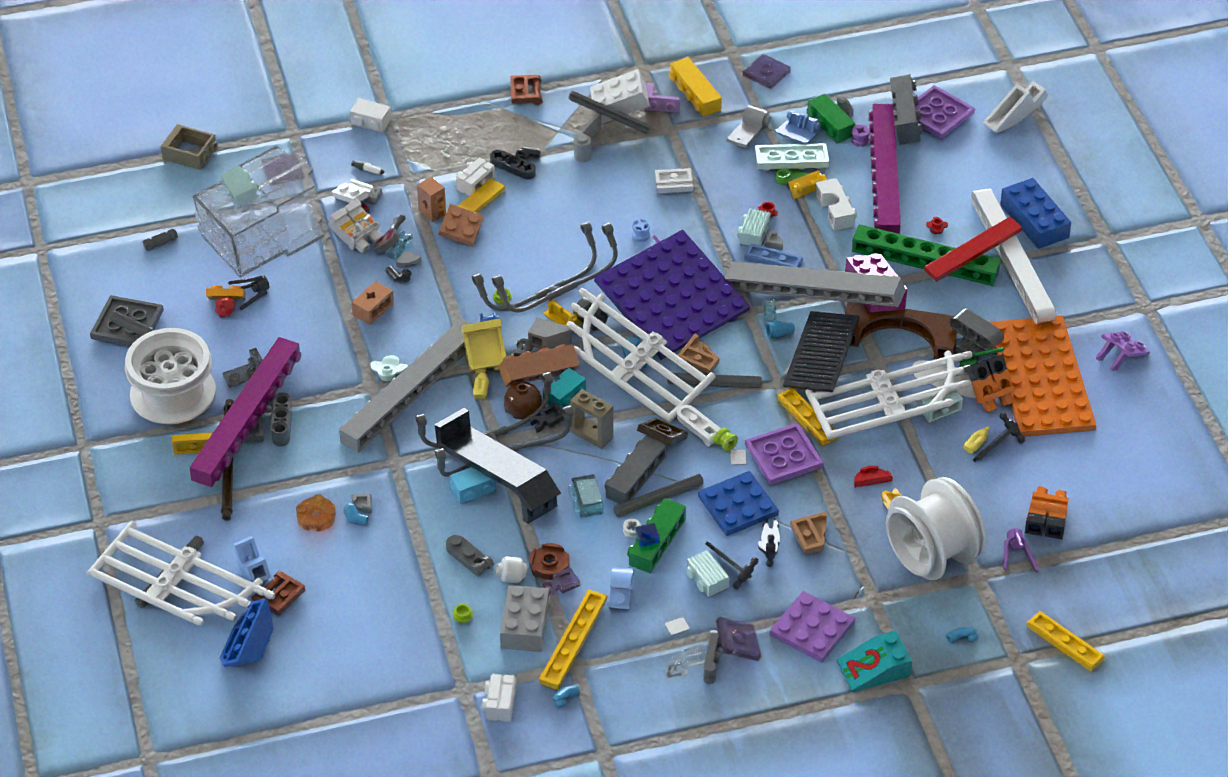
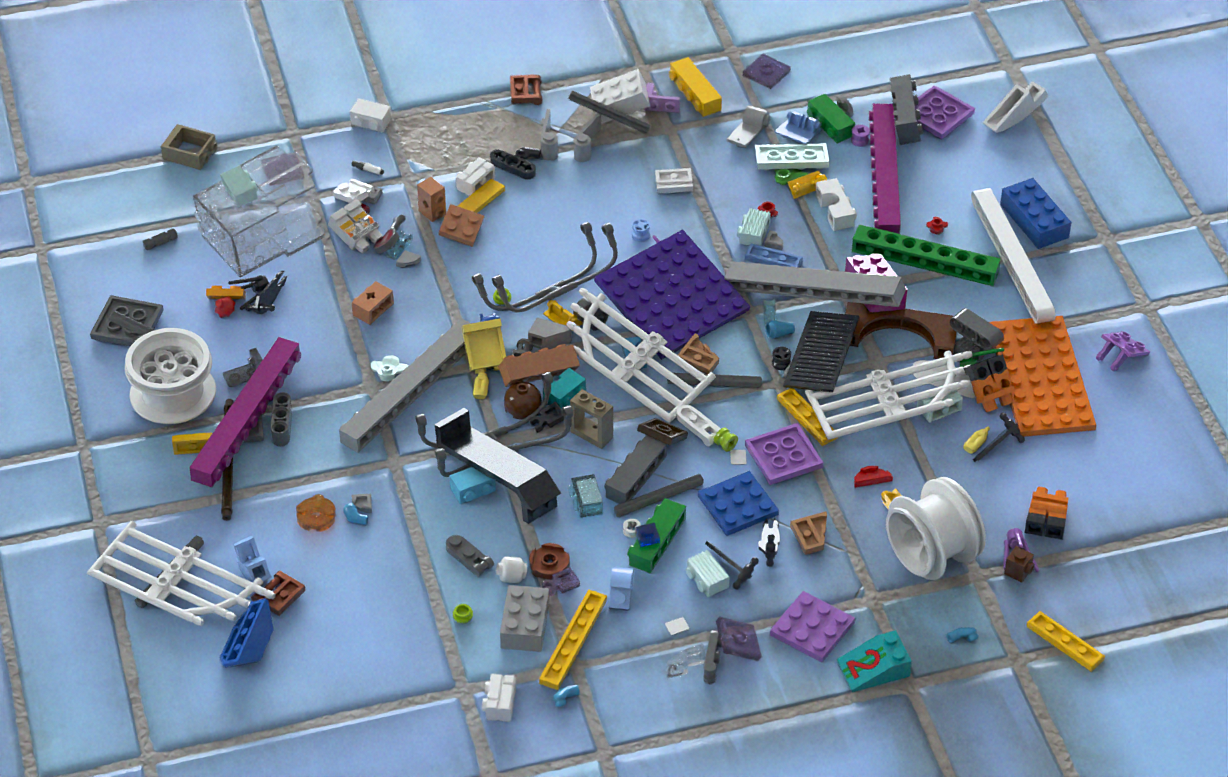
black arm [385,266,412,282] -> none
red tile [924,216,1022,282] -> none
none -> black piece [245,271,287,314]
none -> light grey door [540,109,558,161]
none -> black wheel [772,347,791,370]
none -> reddish brown brick [1004,546,1035,583]

